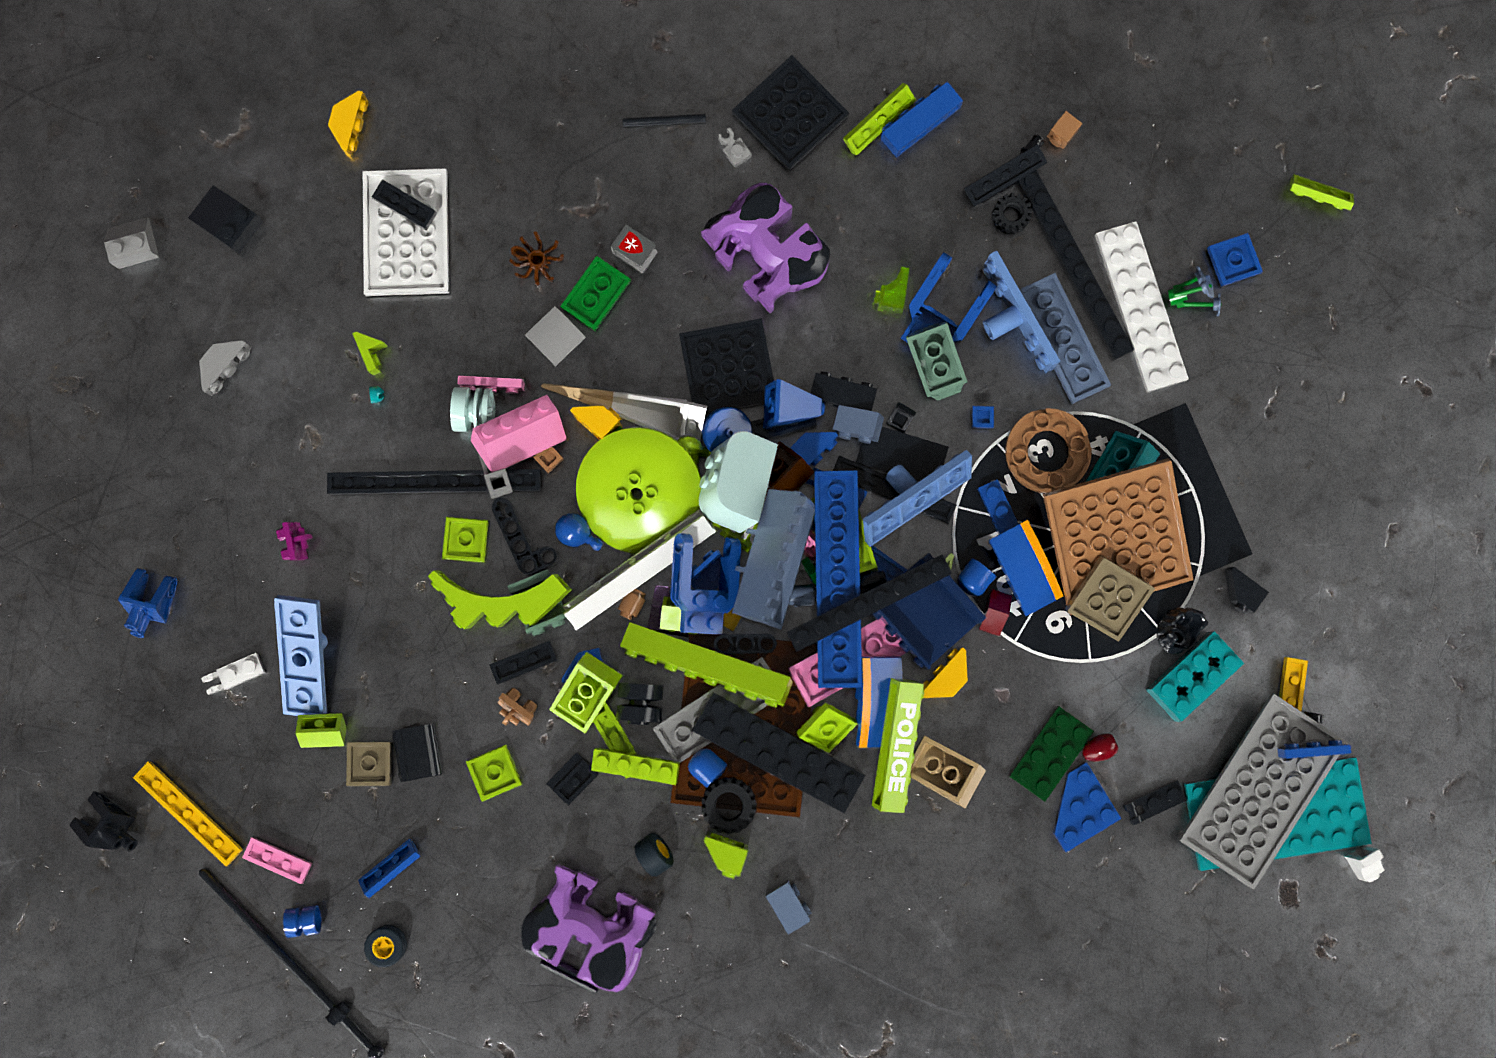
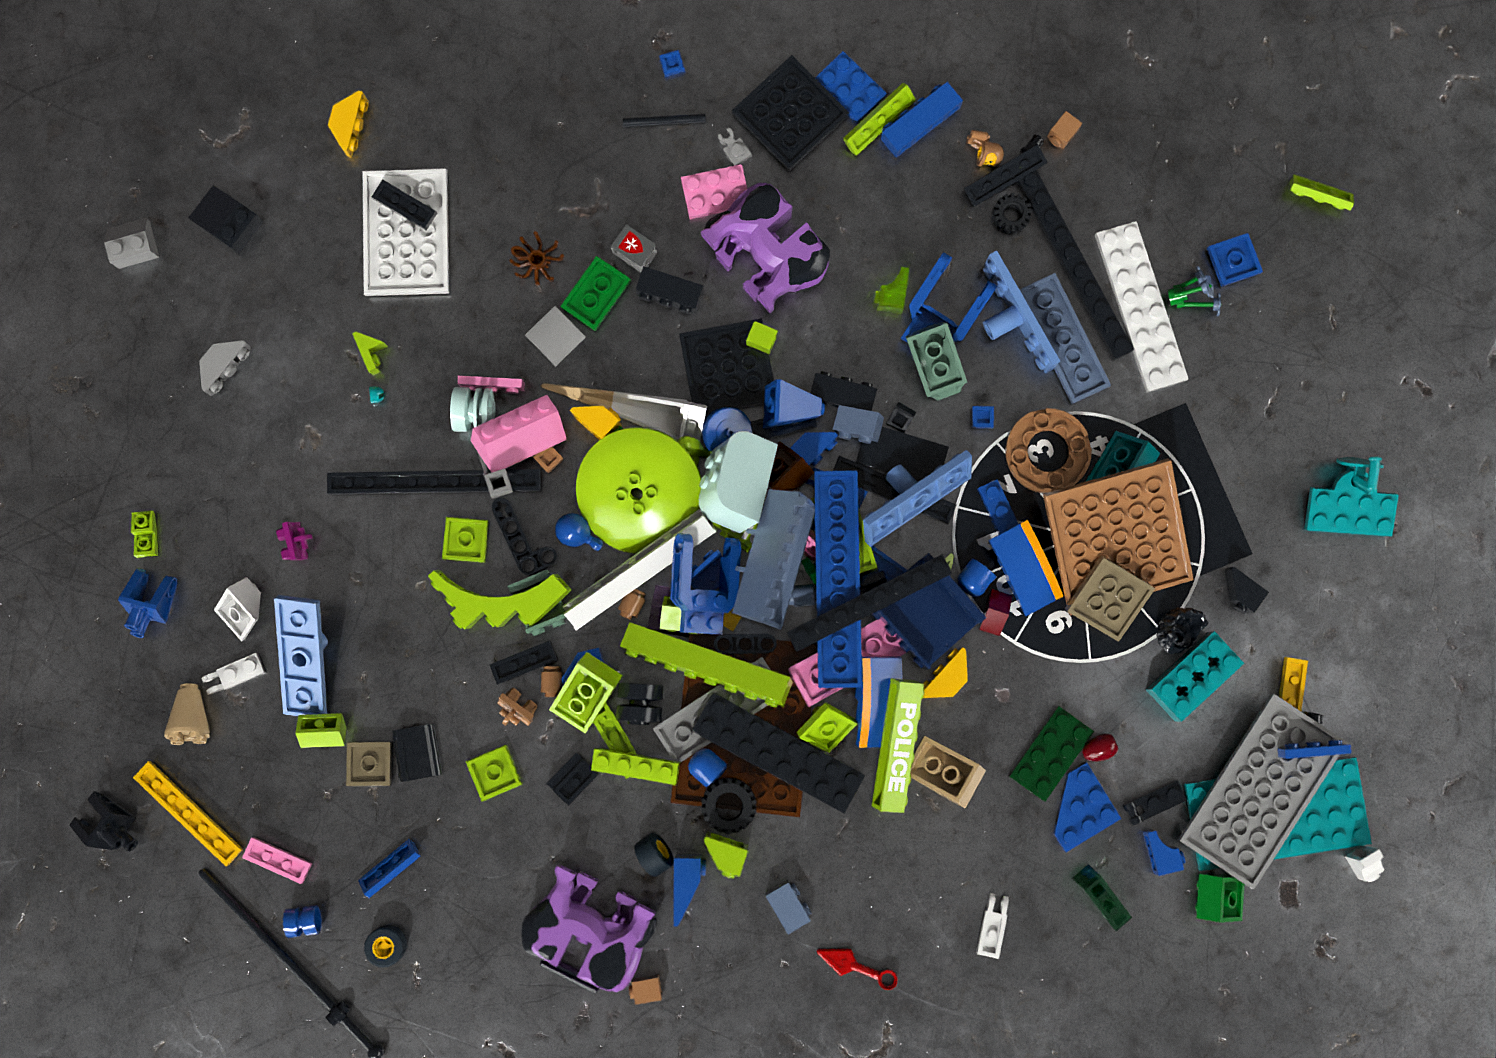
none -> lime slope [131,510,158,558]
none -> tan cone [164,683,210,745]
none -> white slope [214,577,261,642]
none -> medium nougat brick [541,666,563,697]
none -> medium nougat brick [629,974,663,1005]
none -> black brick [635,266,704,315]
none -> blue tile [659,50,685,77]
none -> blue slope [674,854,706,926]
none -> bright pink plate [681,164,747,219]
none -> lime panel [746,322,778,354]
none -> blue plate [815,51,887,125]
none -> red piece [817,948,898,990]
none -> medium nougat piece [966,130,1004,167]
none -> white hinge [976,893,1009,959]
none -> clear green slope [1072,864,1132,931]
none -> blue arch [1143,829,1185,876]
none -> green slope [1195,874,1244,923]
none -> teal plate [1304,457,1399,537]

